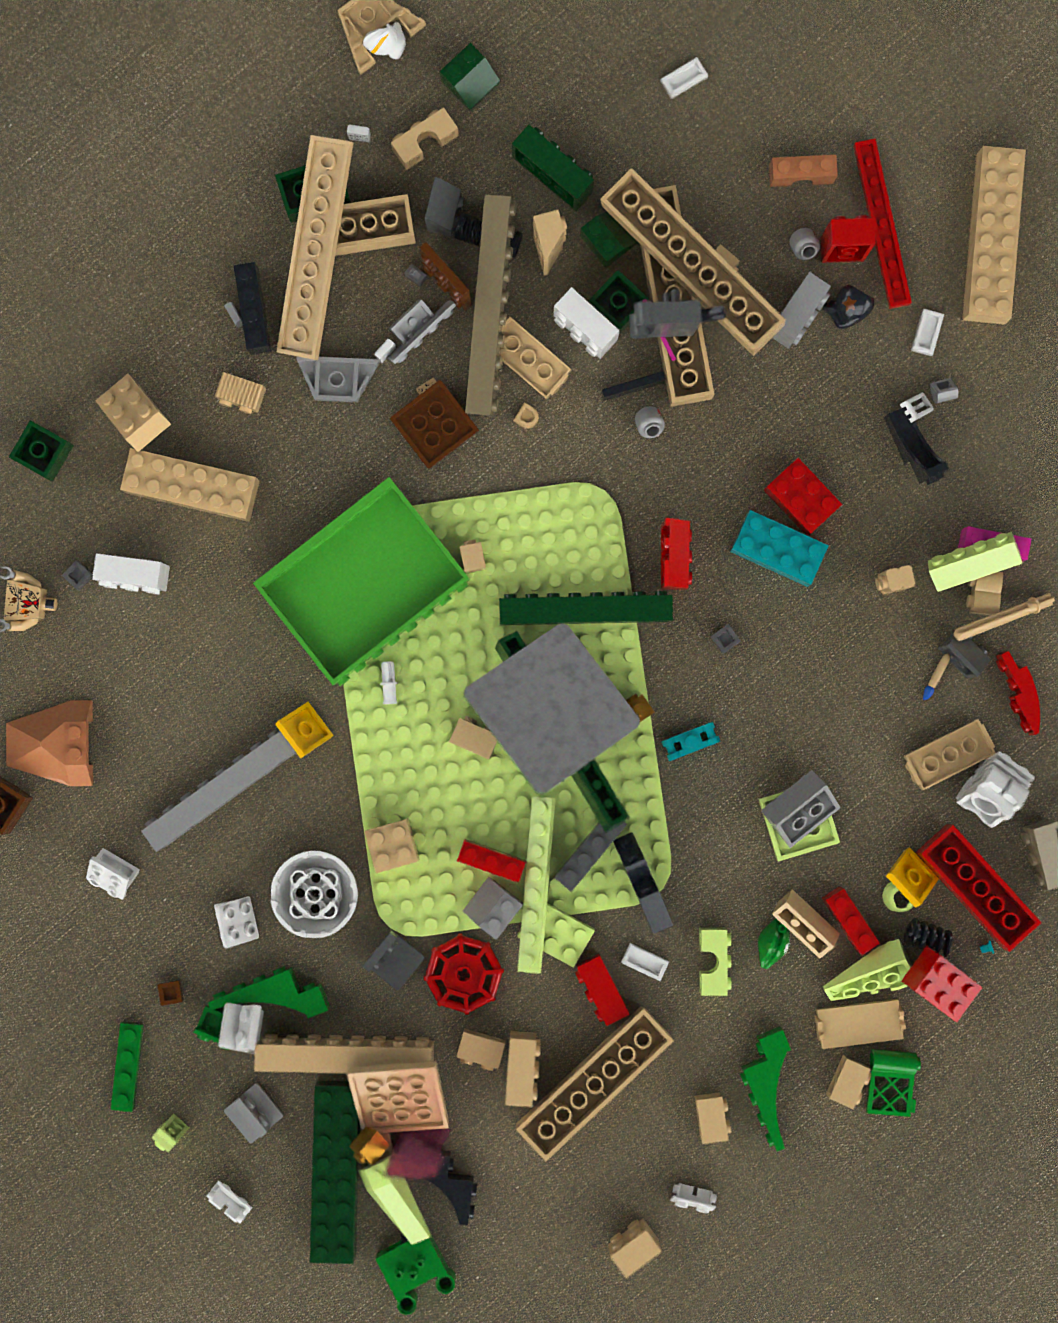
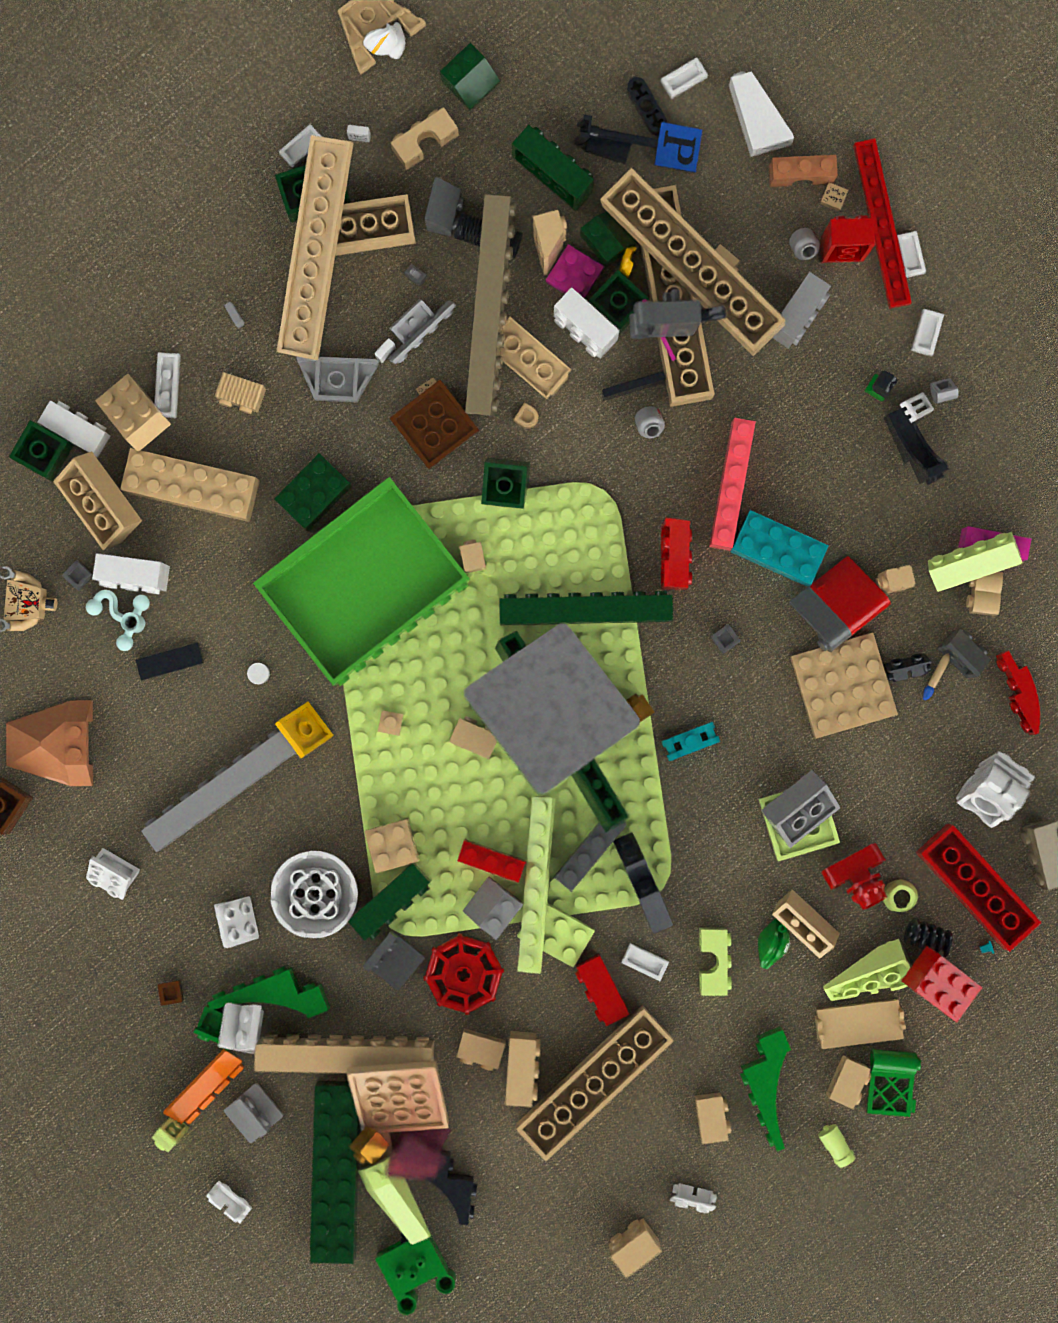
green plate [111,1022,144,1112] -> none
black brick [233,262,272,355] -> none
white axle [380,661,398,704] -> none
reddish brown plate [419,242,472,312] -> none
red brick [764,458,843,536] -> none
black piece [822,284,874,329] -> none
red brick [822,886,880,955] -> none
yellow plate [886,847,939,908] -> none
tan brick [904,719,996,790] -> none
tan axle [953,593,1055,641] -> none
tan brick [962,146,1026,324] -> none
none -> white brick [37,401,110,458]
none -> tan brick [53,452,142,551]
none -> light aqua piece [86,590,150,651]
none -> black tile [135,642,204,681]
none -> white tile [154,352,180,418]
none -> orange windscreen [163,1049,245,1124]
none -> white tile [247,663,270,684]
none -> dark green brick [274,453,352,532]
none -> white tile [278,124,322,169]
none -> dark green brick [347,863,431,941]
none -> tan plate [378,711,403,736]
none -> dark green slope [481,457,530,509]
none -> dark pink plate [546,245,604,299]
none -> piece [574,114,702,173]
none -> black tile [585,138,632,164]
none -> yellow piece [619,247,637,278]
none -> black beam [627,77,667,136]
none -> coral brick [709,418,756,551]
none -> white slope [729,71,794,157]
none -> red door [789,556,891,652]
none -> tan plate [790,633,898,739]
none -> yellowish green piece [818,1124,855,1168]
none -> tan tile [820,182,848,211]
none -> red beam [821,843,888,910]
none -> black leg [864,371,898,402]
none -> black hinge [884,653,932,682]
none -> white tile [897,231,926,278]

